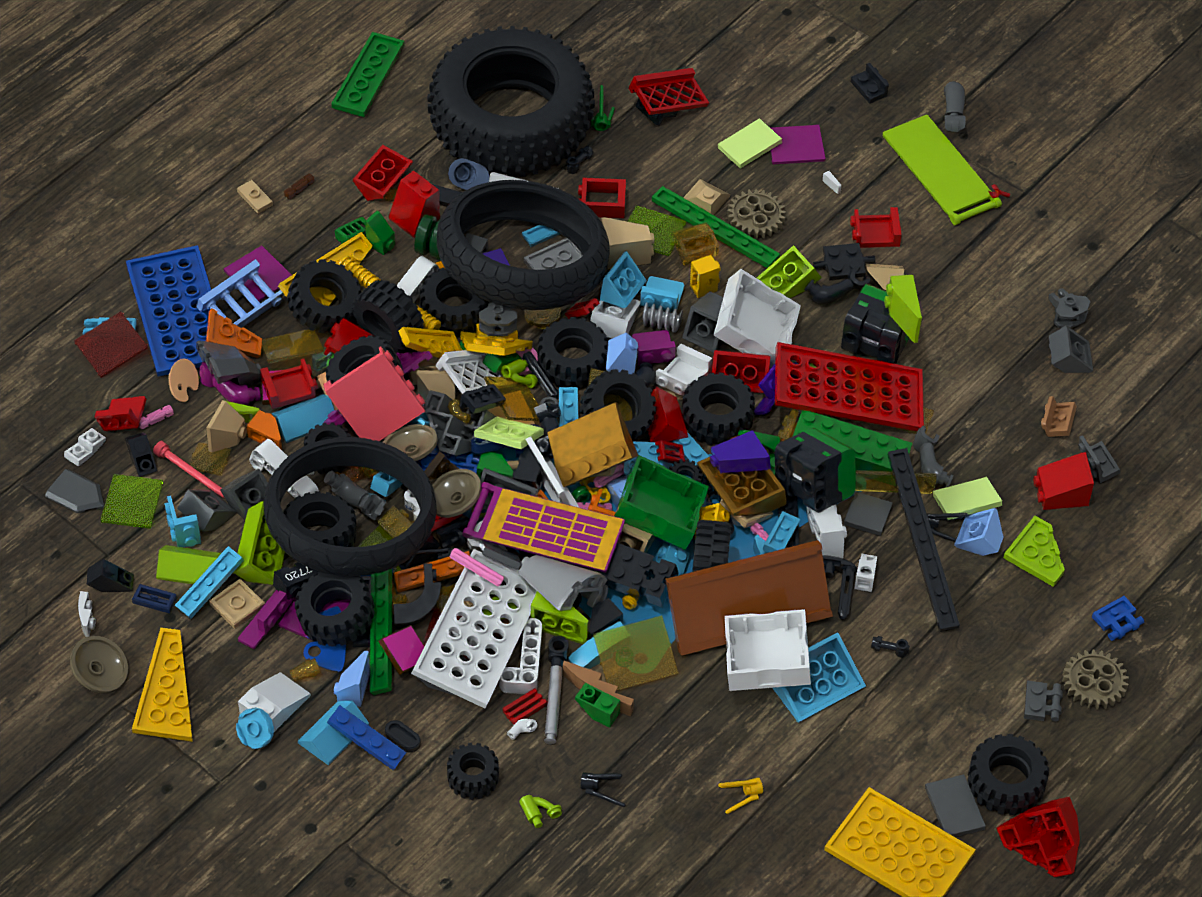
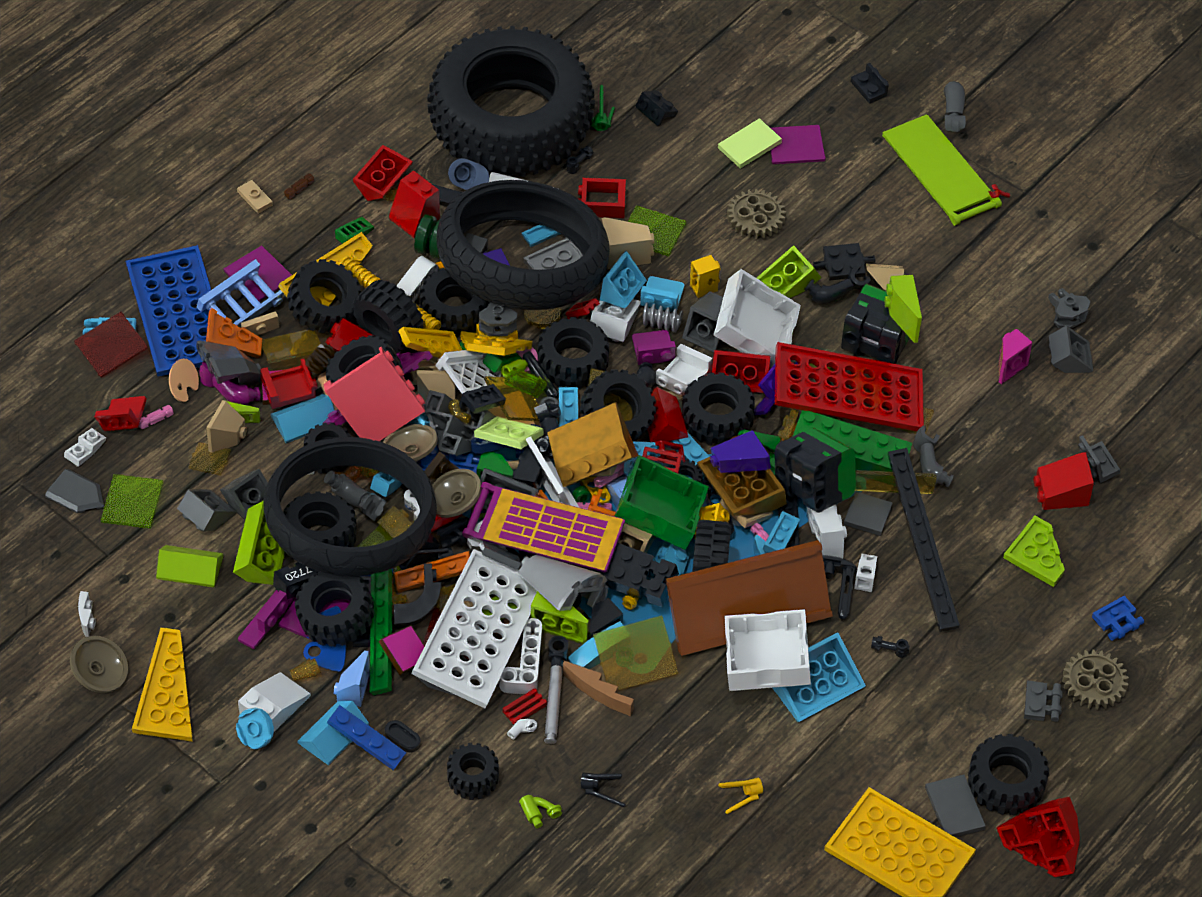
black slope [86,559,134,592] -> none
black slope [125,432,157,477] -> none
dark blue tile [132,584,177,614] -> none
coral piece [153,441,225,498] -> none
medium azure bracket [164,496,201,547] -> none
medium azure plate [175,546,244,619] -> none
tan tile [209,579,265,629] -> none
orange slope [247,410,282,450] -> none
white beam [249,439,319,498] -> none
green plate [331,32,405,117] -> none
green slope [365,211,395,255] -> none
bright pink axle [450,548,504,586] -> none
green slope [575,683,620,728] -> none
light blue slope [606,333,638,374] -> none
red fence [629,68,709,115] -> none
green plate [652,186,780,268] -> none
clear yellow slope [671,223,719,265] -> none
tan slope [683,179,730,215] -> none
white piece [822,171,841,194] -> none
red panel [850,207,902,248] -> none
black plant [927,513,968,541] -> none
yellowish green tile [933,477,1002,520] -> none
light blue slope [954,508,1003,556] -> none
medium nougat bracket [1041,396,1077,437] -> none
none -> tan plate [241,311,279,335]
none -> dark brown gear [305,342,336,374]
none -> clear neon green tile [505,367,547,398]
none -> red tile [642,447,683,474]
none -> dark pink slope [999,329,1032,384]

